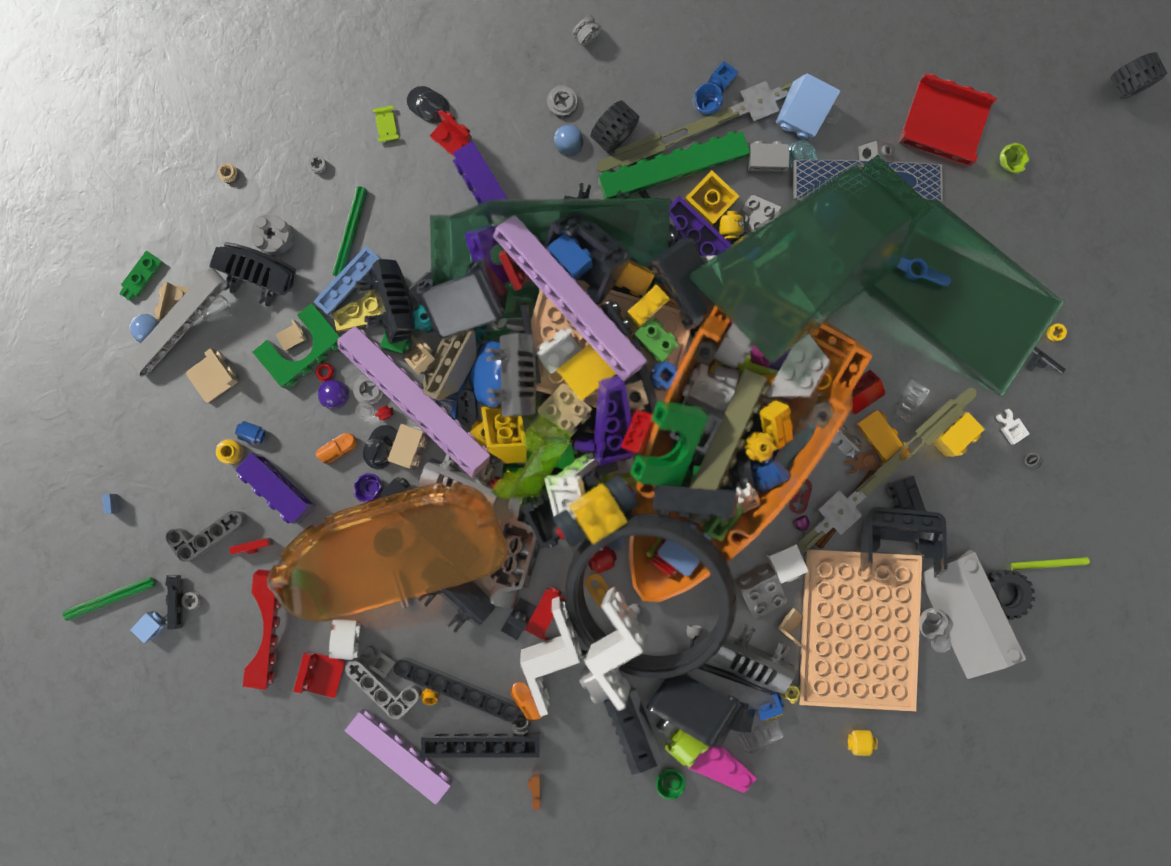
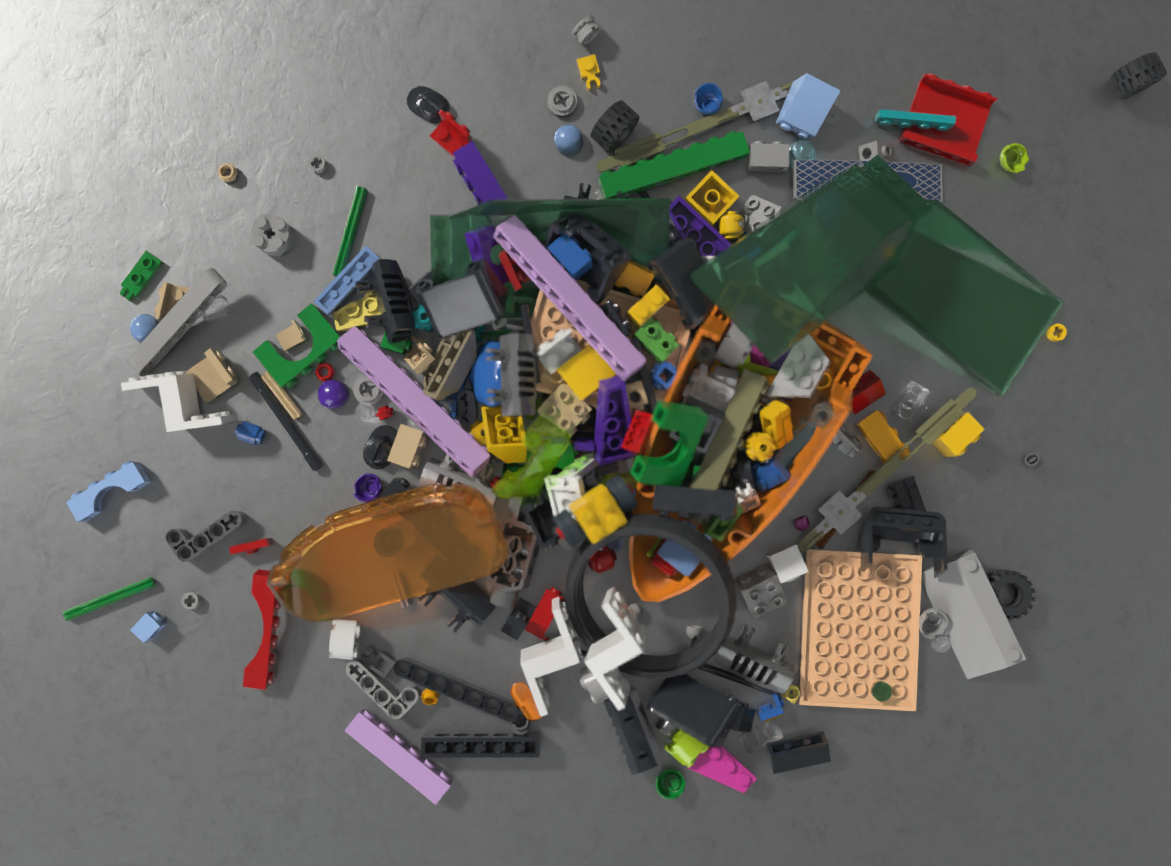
medium blue tile [102,494,118,514] -> none
black hinge [165,575,183,629] -> none
black piece [209,242,296,306] -> none
yellow head [216,439,244,464] -> none
dark purple brick [235,453,316,524] -> none
red bracket [293,651,345,698] -> none
orange arm [316,433,357,464] -> none
lime piece [372,105,399,142] -> none
dark orange plate [528,773,541,810] -> none
light orange plate [585,574,610,609] -> none
blue bracket [707,61,739,94] -> none
tan bracket [777,608,803,647] -> none
dark red beam [789,479,812,514] -> none
dark orange plate [843,449,881,474] -> none
yellow head [848,730,877,756] -> none
blue piece [883,251,951,286] -> none
white plate [996,409,1030,445] -> none
lime bar [1010,557,1090,571] -> none
black hose [1026,346,1066,375] -> none
none -> light blue arch [66,461,151,522]
none -> white bracket [121,370,238,432]
none -> black piece [248,372,323,472]
none -> tan axle [261,371,303,420]
none -> yellow plate [577,54,600,91]
none -> black brick [766,731,831,774]
none -> clear green tile [871,681,892,702]
none -> teal plate [875,109,956,131]

